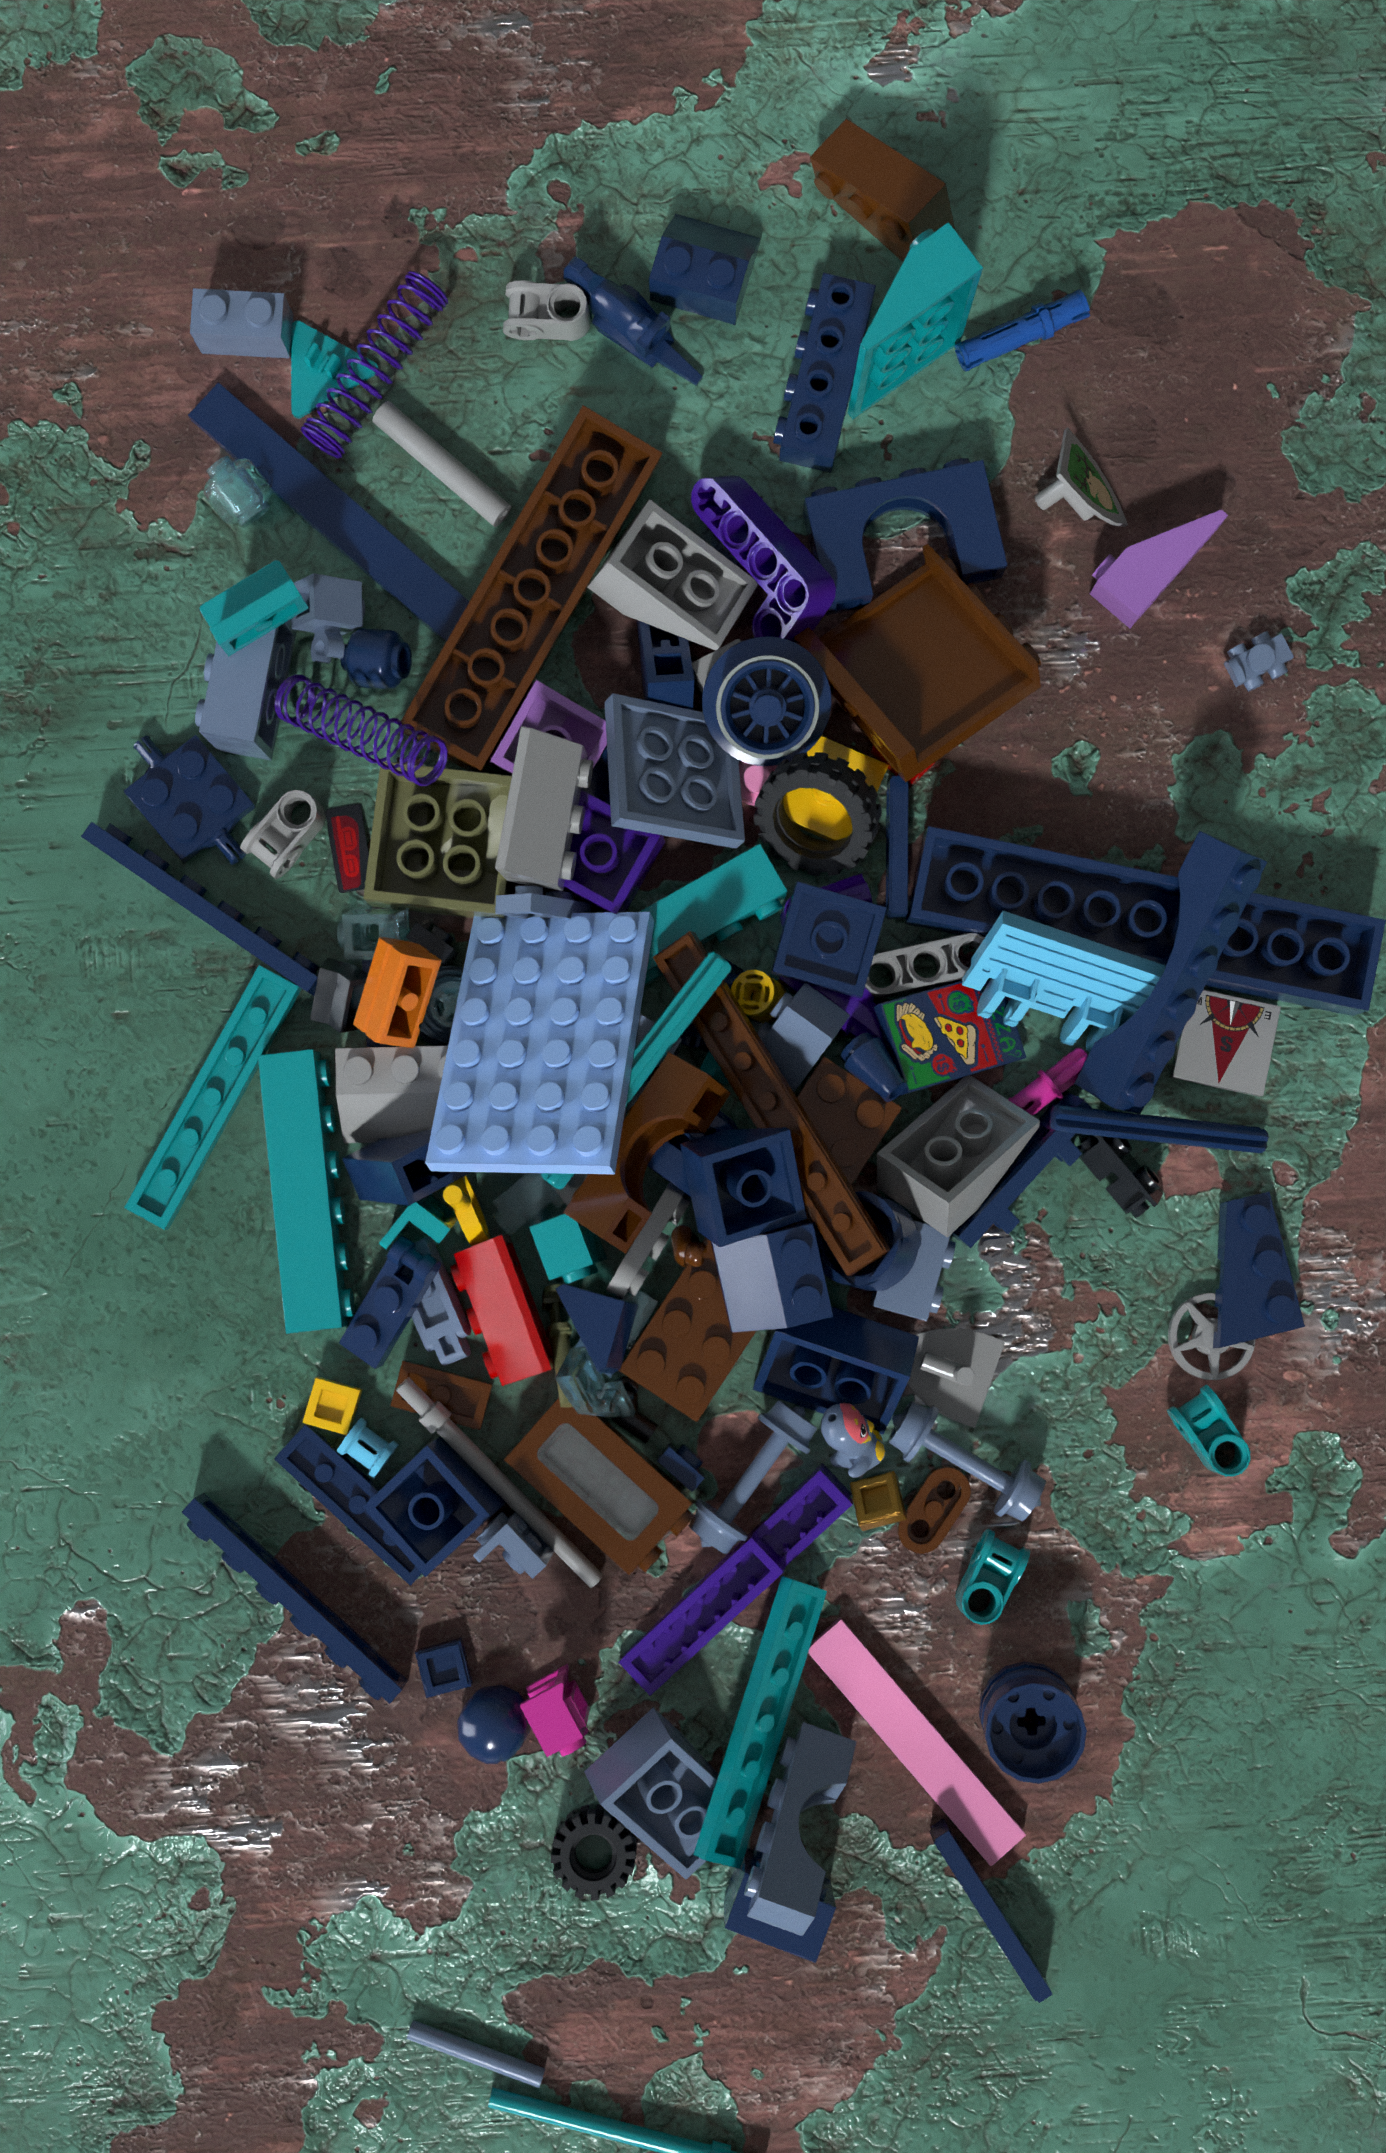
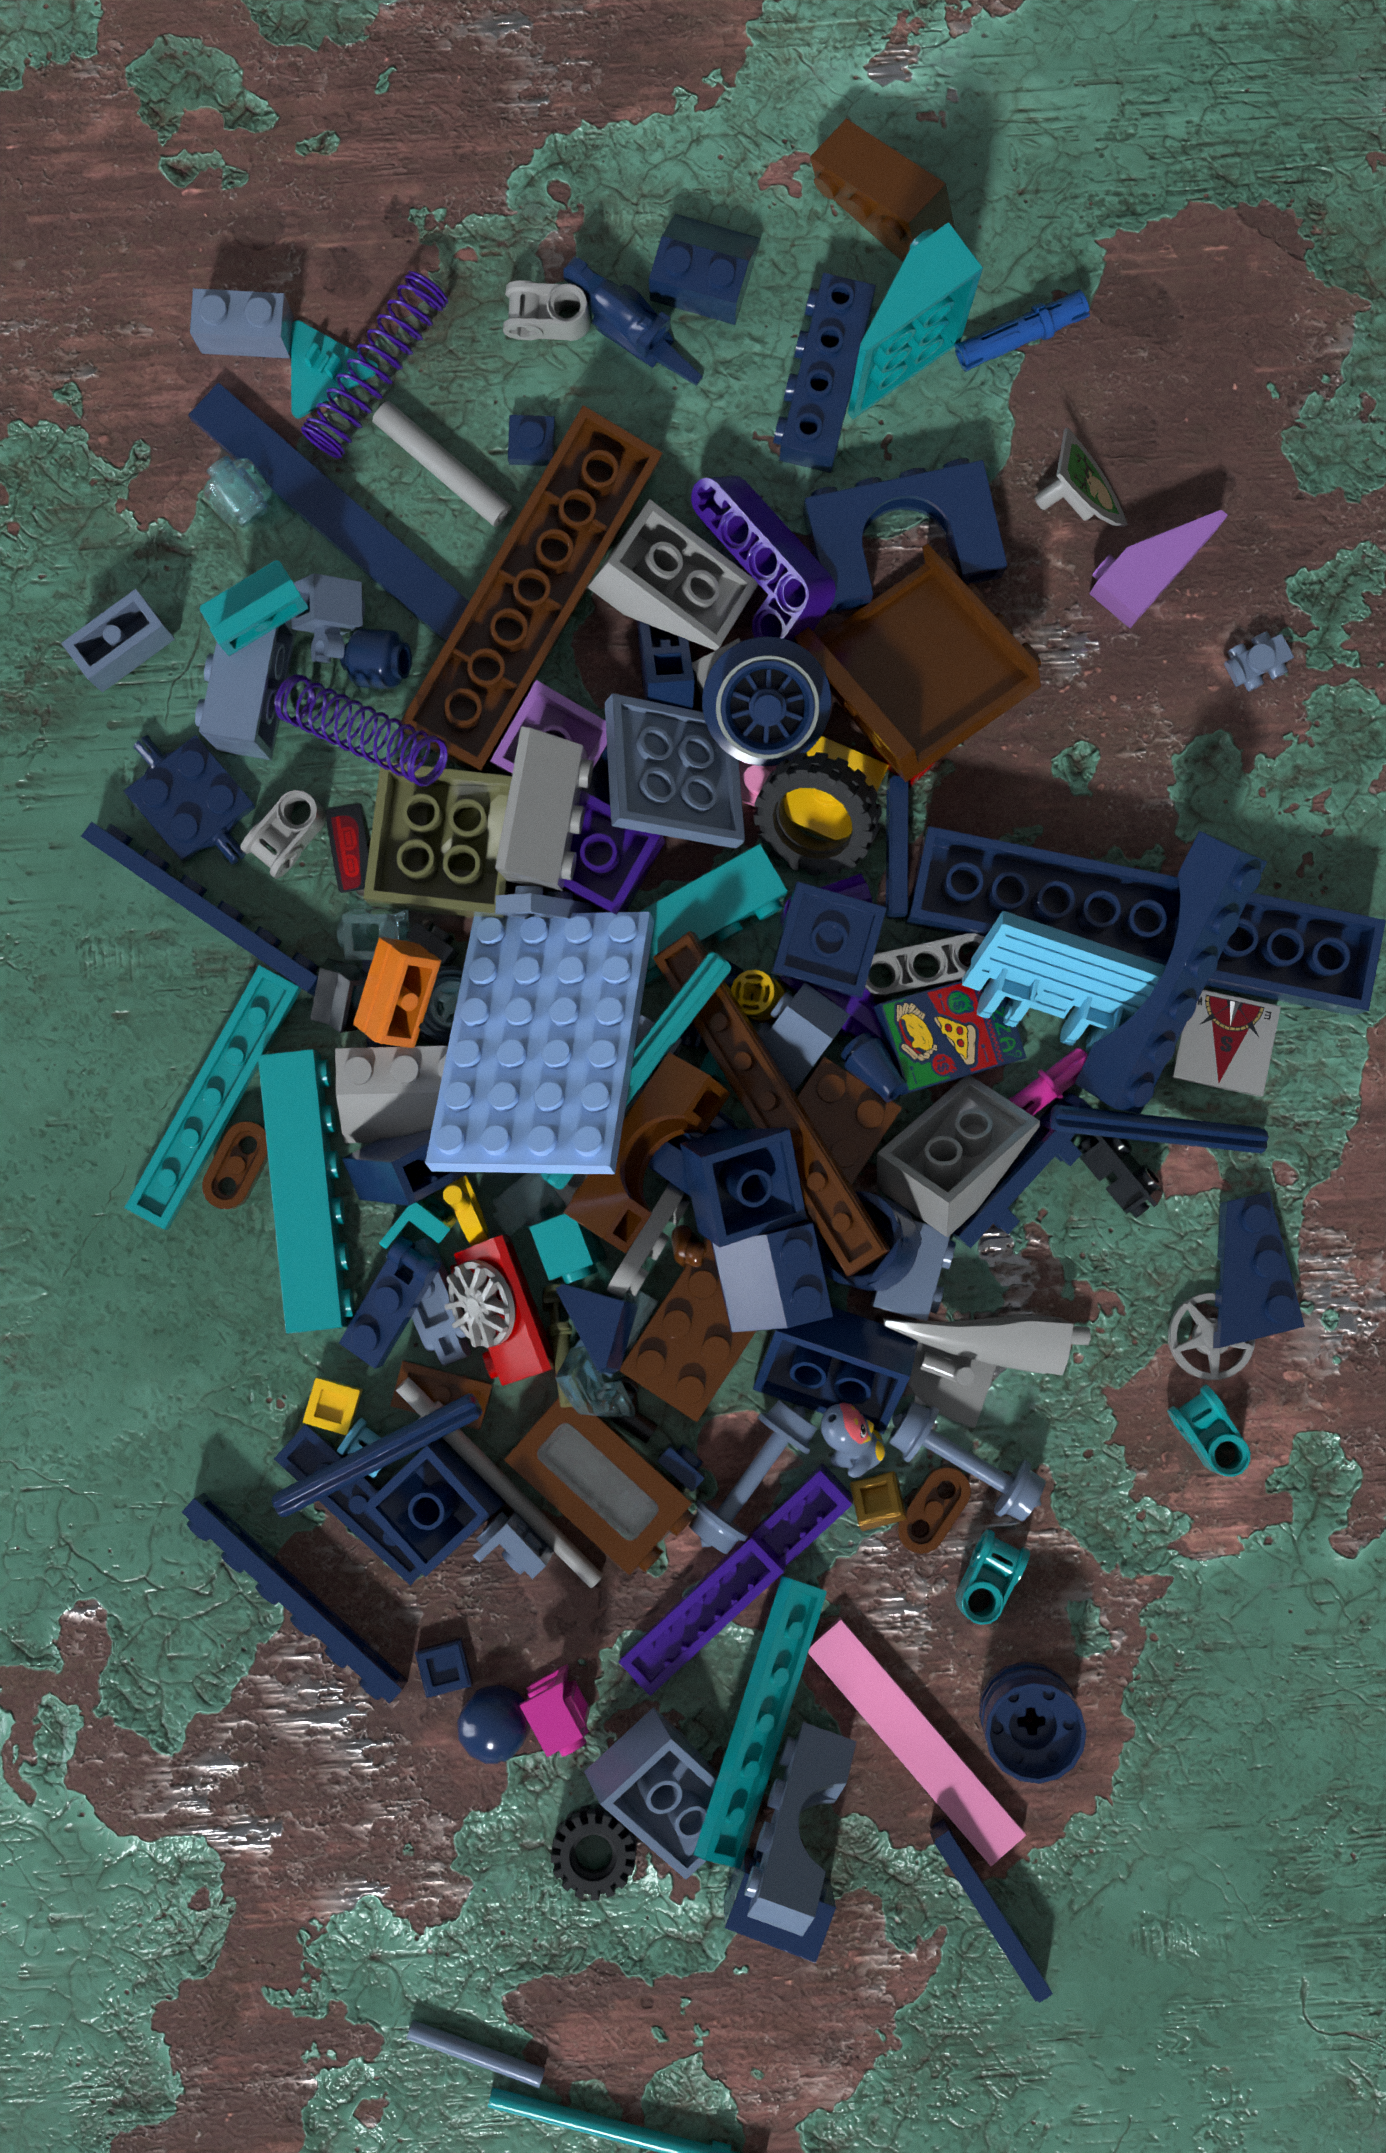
none -> sand blue brick [61,589,175,692]
none -> reddish brown plate [202,1121,268,1209]
none -> dark blue axle [272,1393,482,1517]
none -> light grey wheel [445,1260,515,1348]
none -> dark blue plate [508,415,556,466]
none -> light grey piece [884,1314,1091,1375]

